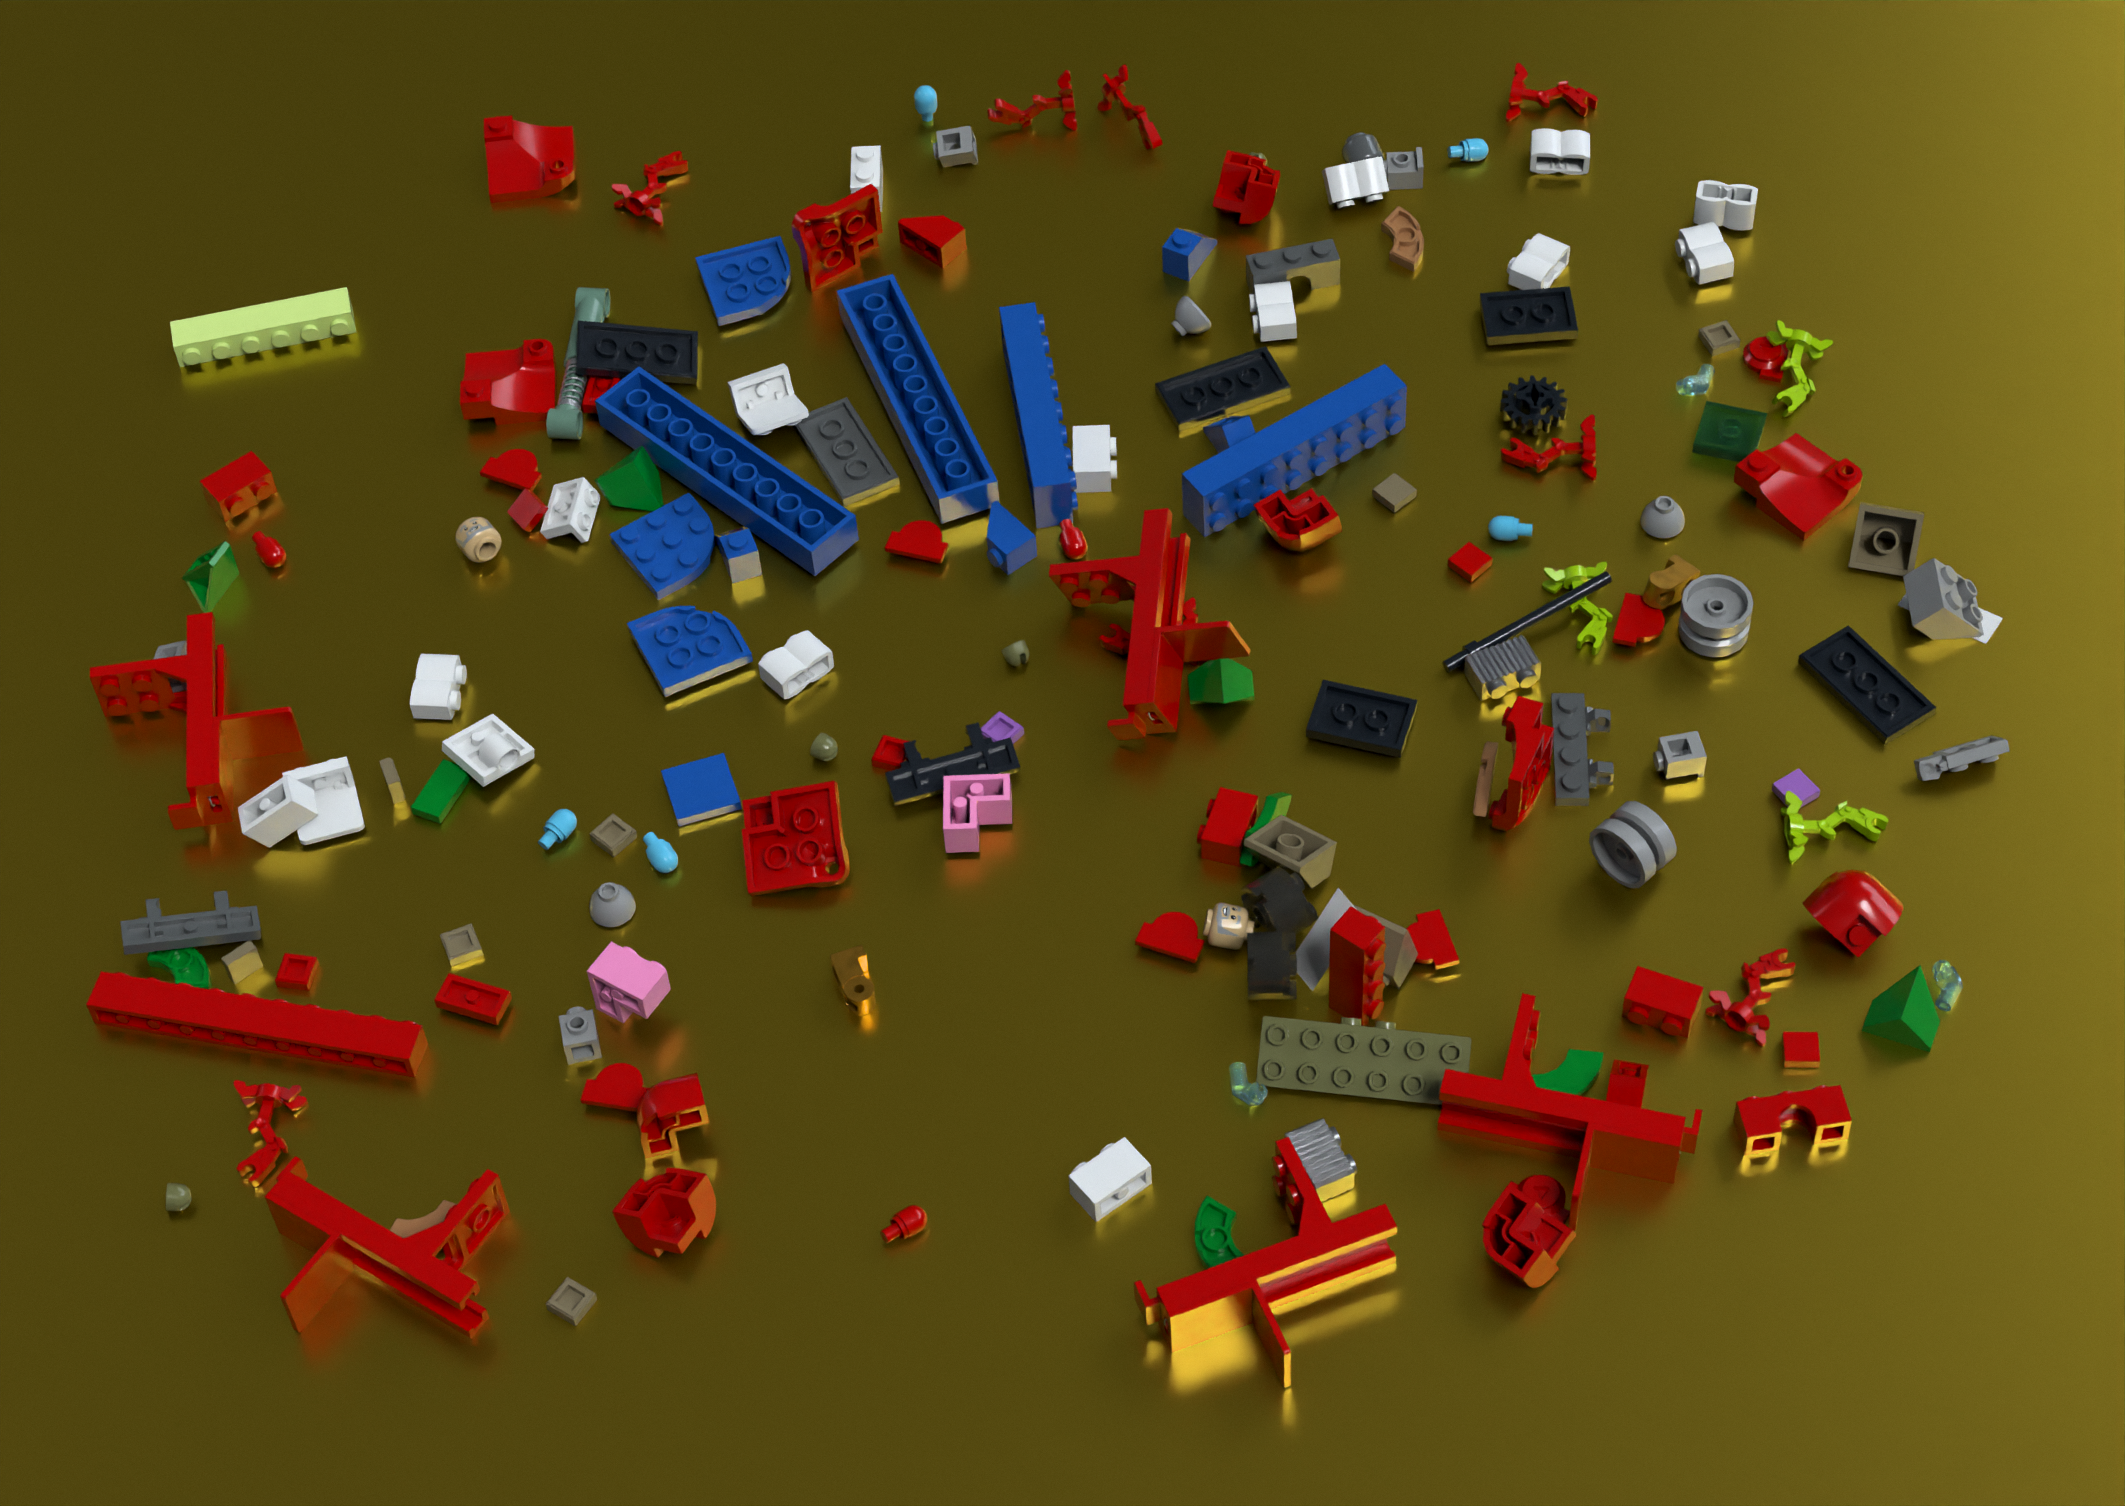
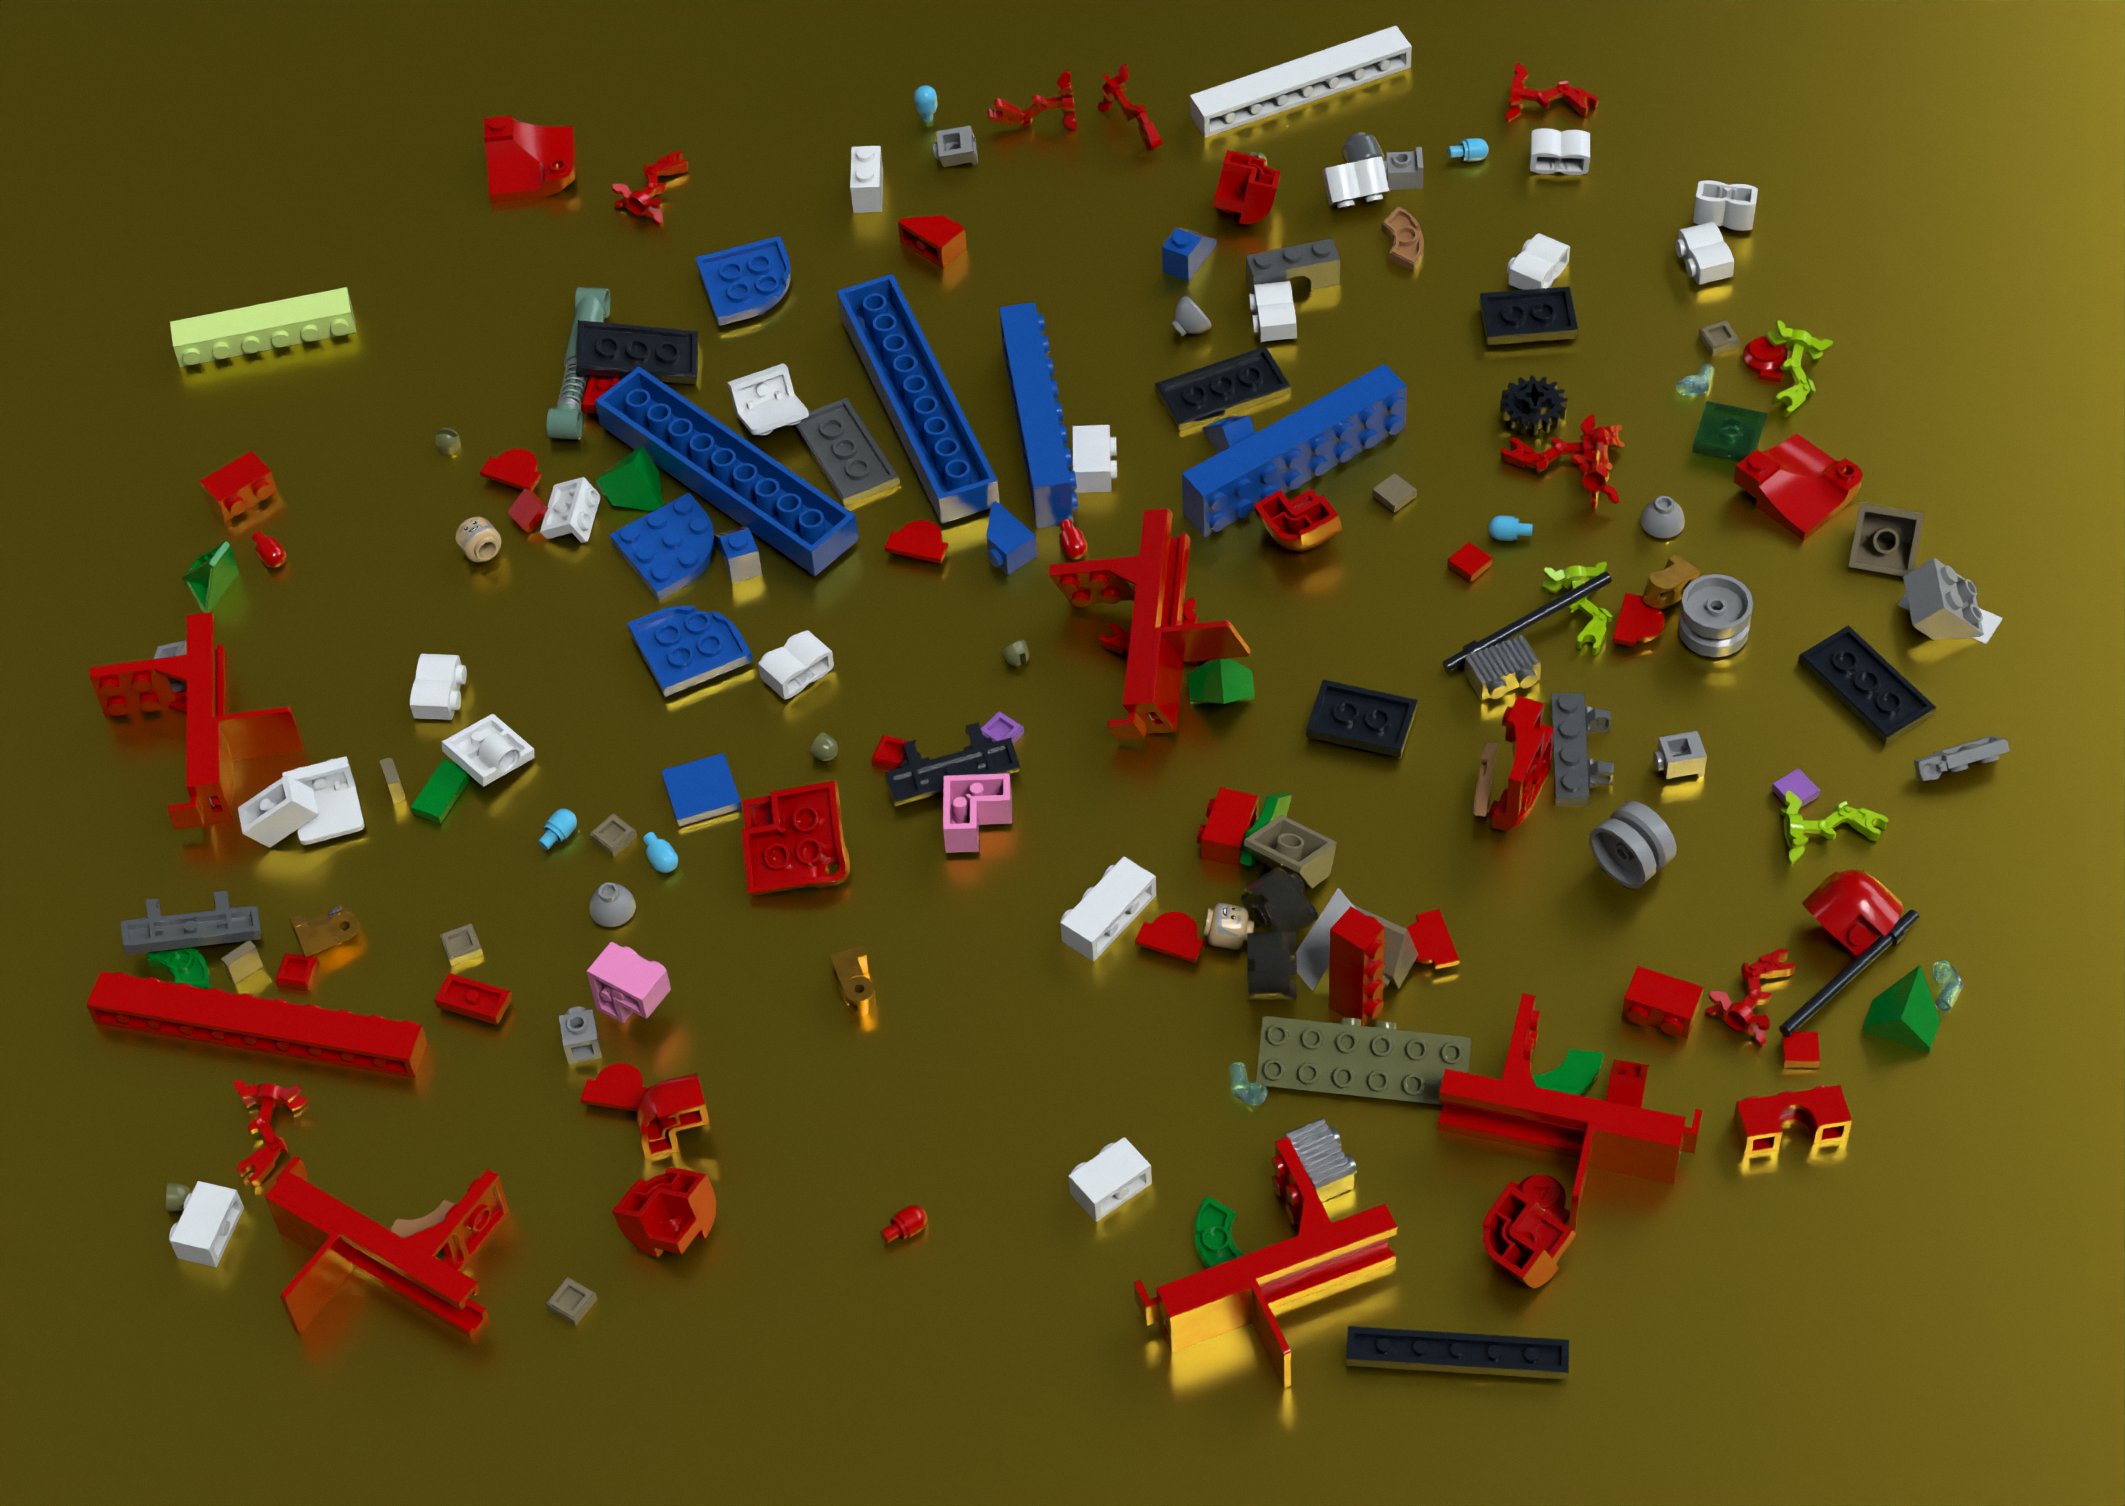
red slope [460,339,557,425] -> none
red slope [792,184,883,292] -> none
none -> white brick [169,1181,244,1268]
none -> pearl gold leg [289,905,360,957]
none -> olive hinge [435,427,461,455]
none -> white brick [1060,857,1156,962]
none -> white brick [1190,26,1412,138]
none -> black plate [1346,1326,1569,1380]
none -> red piece [1570,424,1625,509]
none -> black bar [1779,909,1920,1037]

